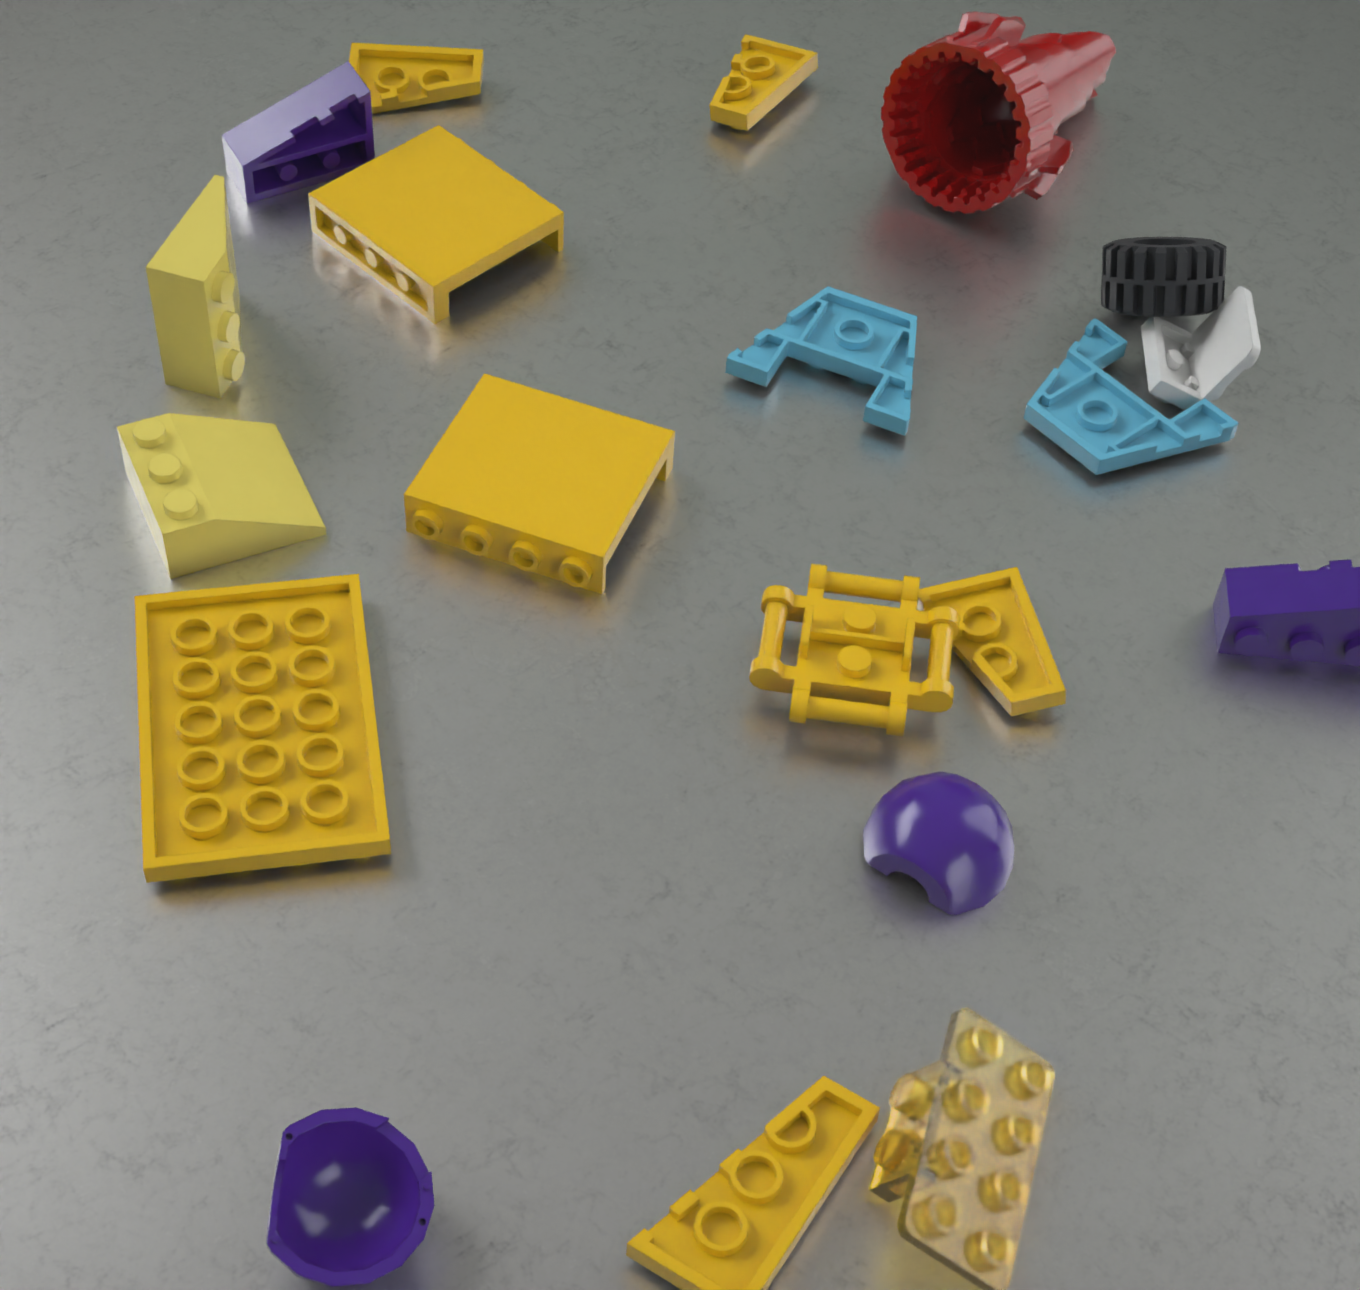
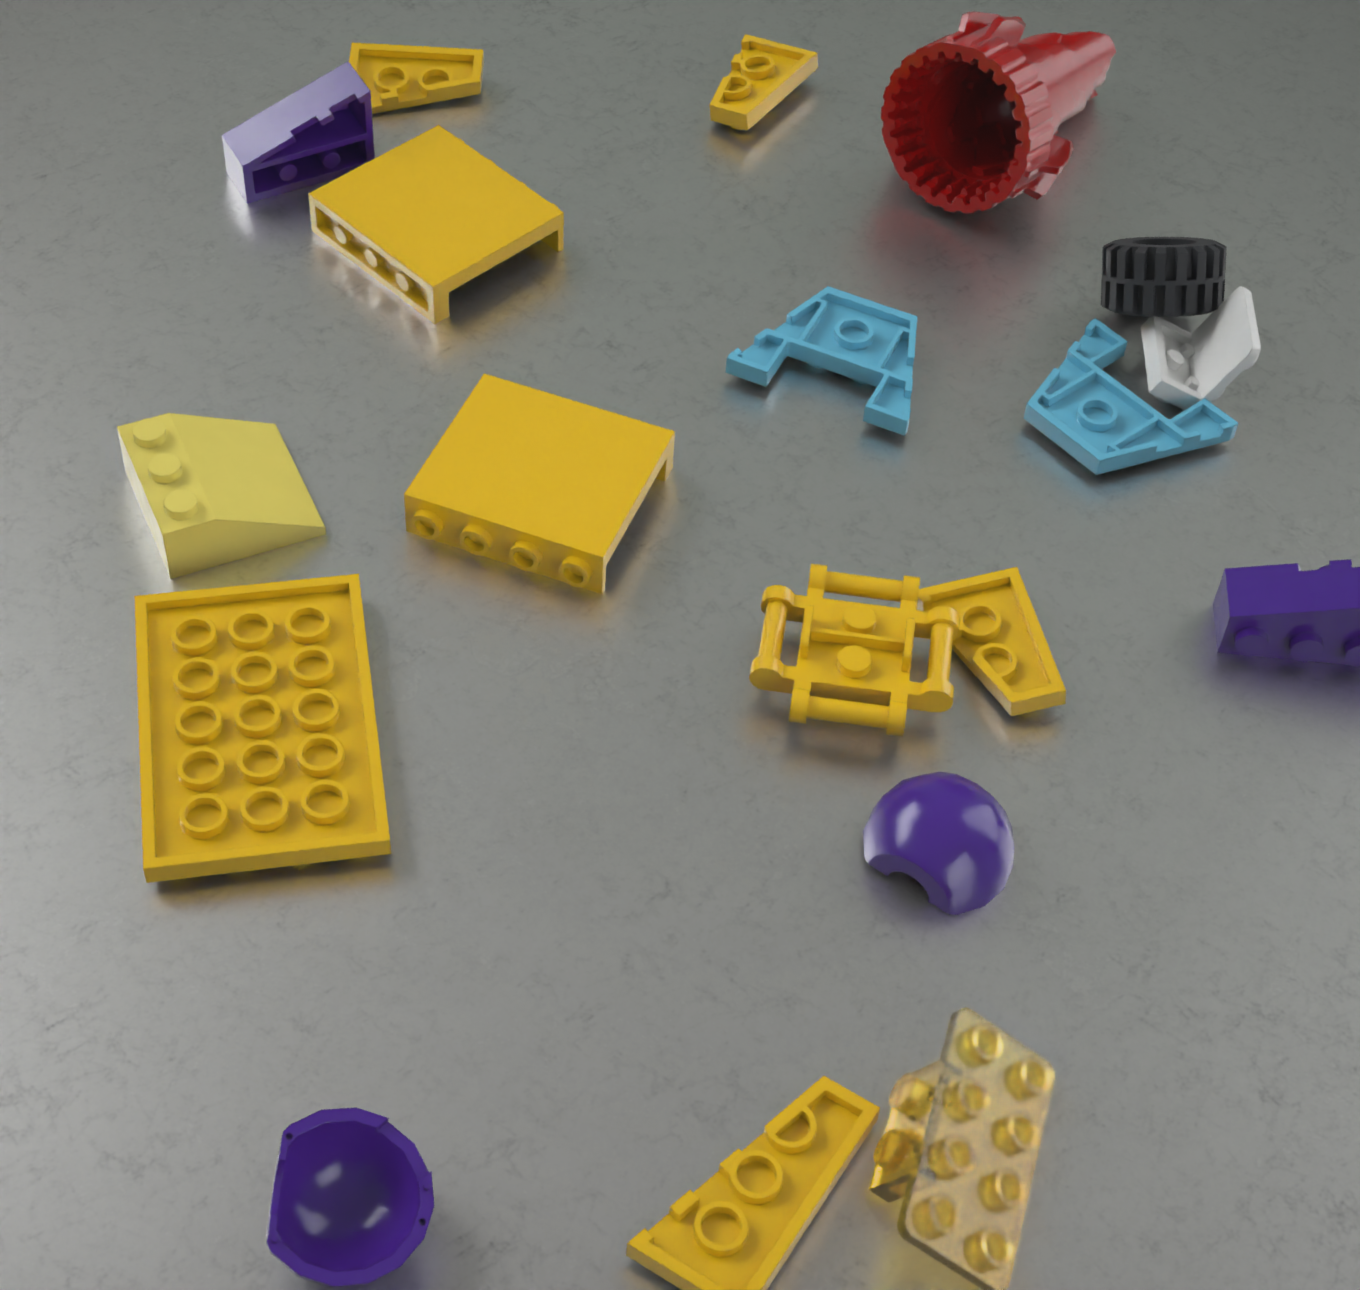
light yellow slope [146,175,245,399] -> none

